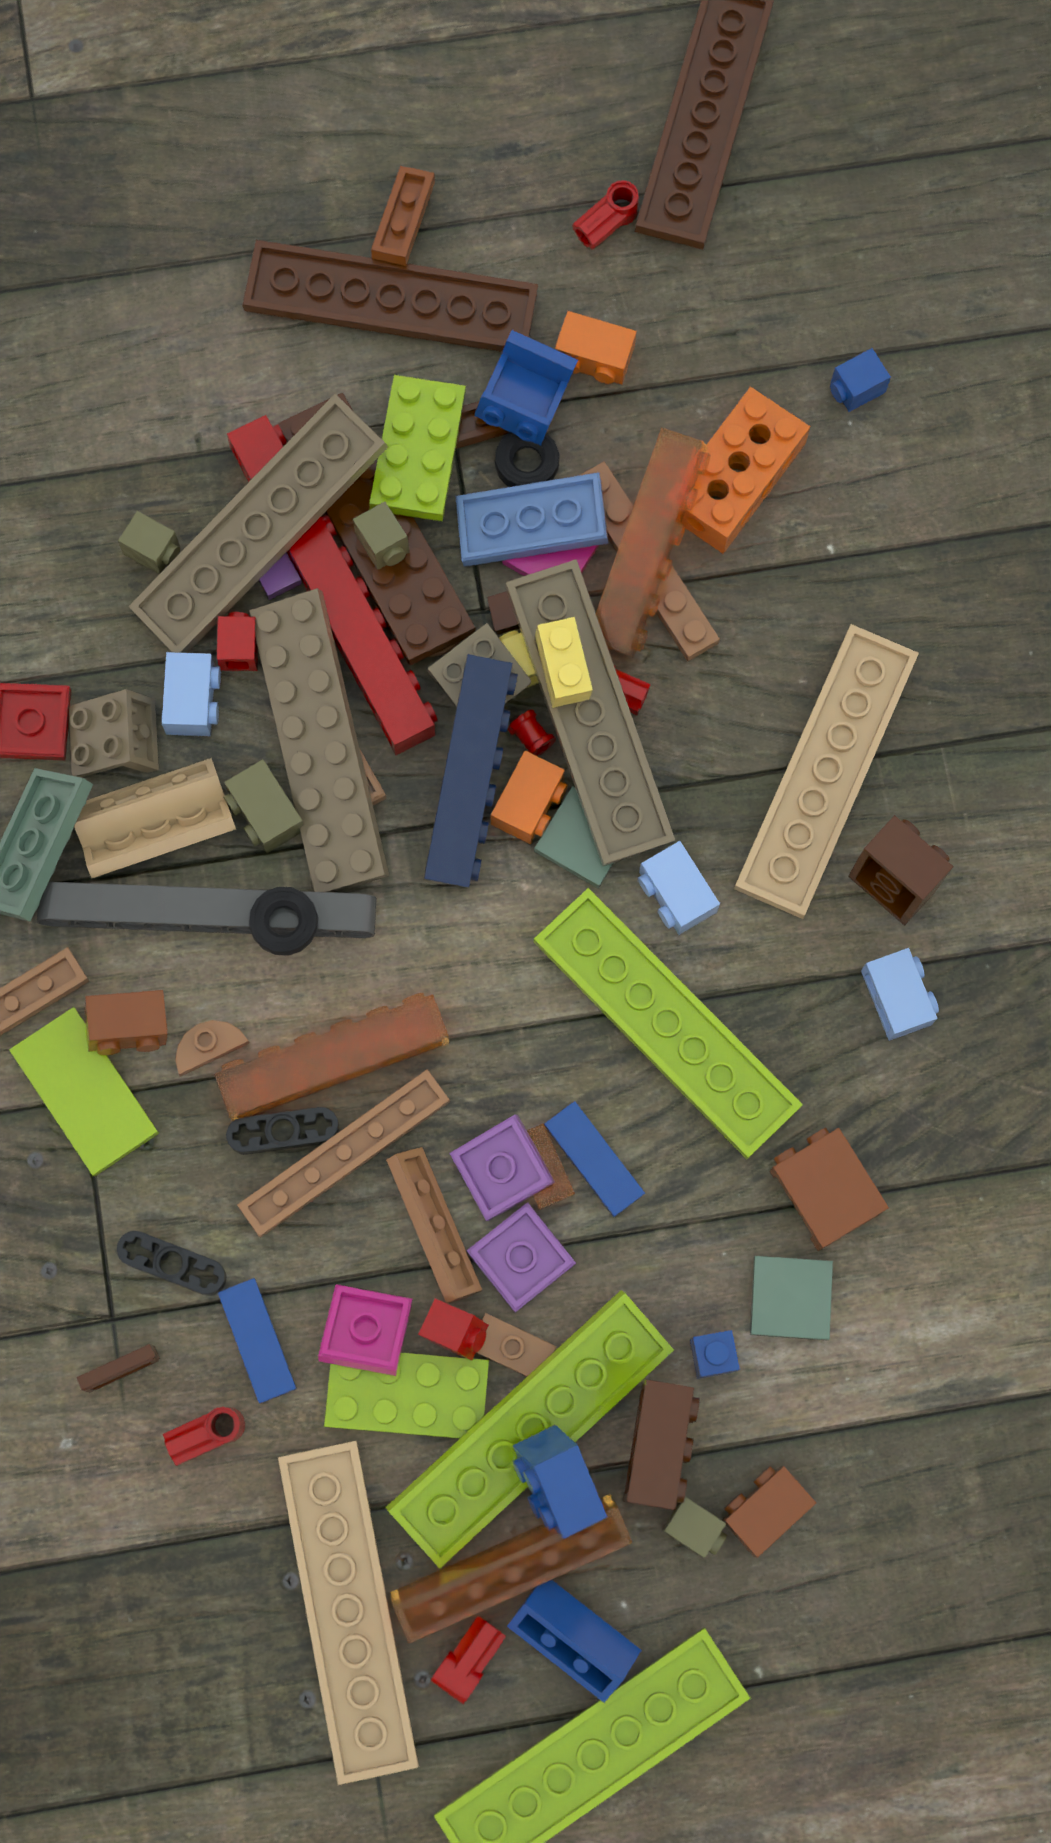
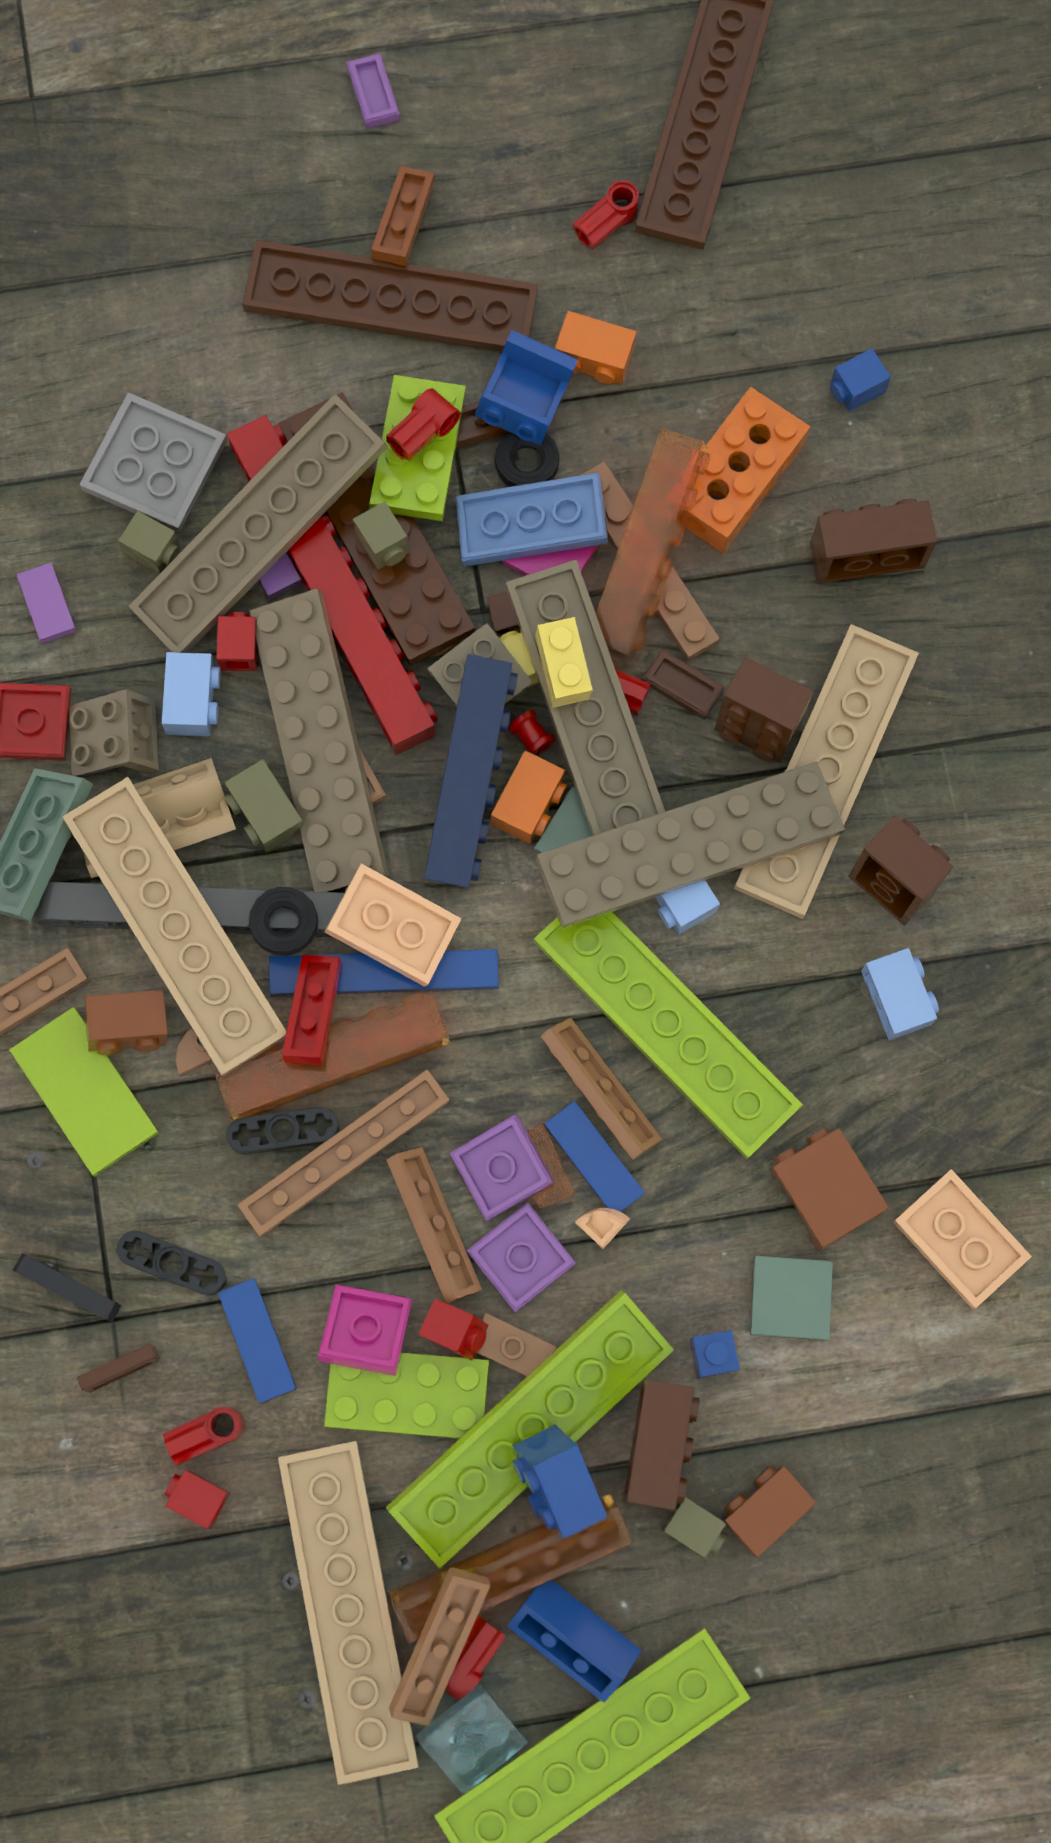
none -> black beam [13,1253,122,1323]
none -> medium lavender tile [16,562,77,644]
none -> tan plate [62,777,286,1077]
none -> light grey plate [79,392,228,533]
none -> red brick [164,1470,230,1529]
none -> blue tile [269,949,499,996]
none -> red plate [282,955,342,1065]
none -> light nougat plate [324,864,462,987]
none -> medium lavender tile [346,53,400,129]
none -> red piece [386,388,461,461]
none -> medium nougat plate [389,1567,491,1726]
none -> clear light blue plate [416,1683,528,1795]
none -> dark tan plate [535,762,845,929]
none -> medium nougat plate [541,1018,663,1160]
none -> light nougat tile [575,1208,630,1249]
none -> reddish brown tile [642,649,725,720]
none -> reddish brown brick [714,657,814,763]
none -> reddish brown brick [810,498,937,584]
none -> light nougat plate [893,1169,1032,1310]

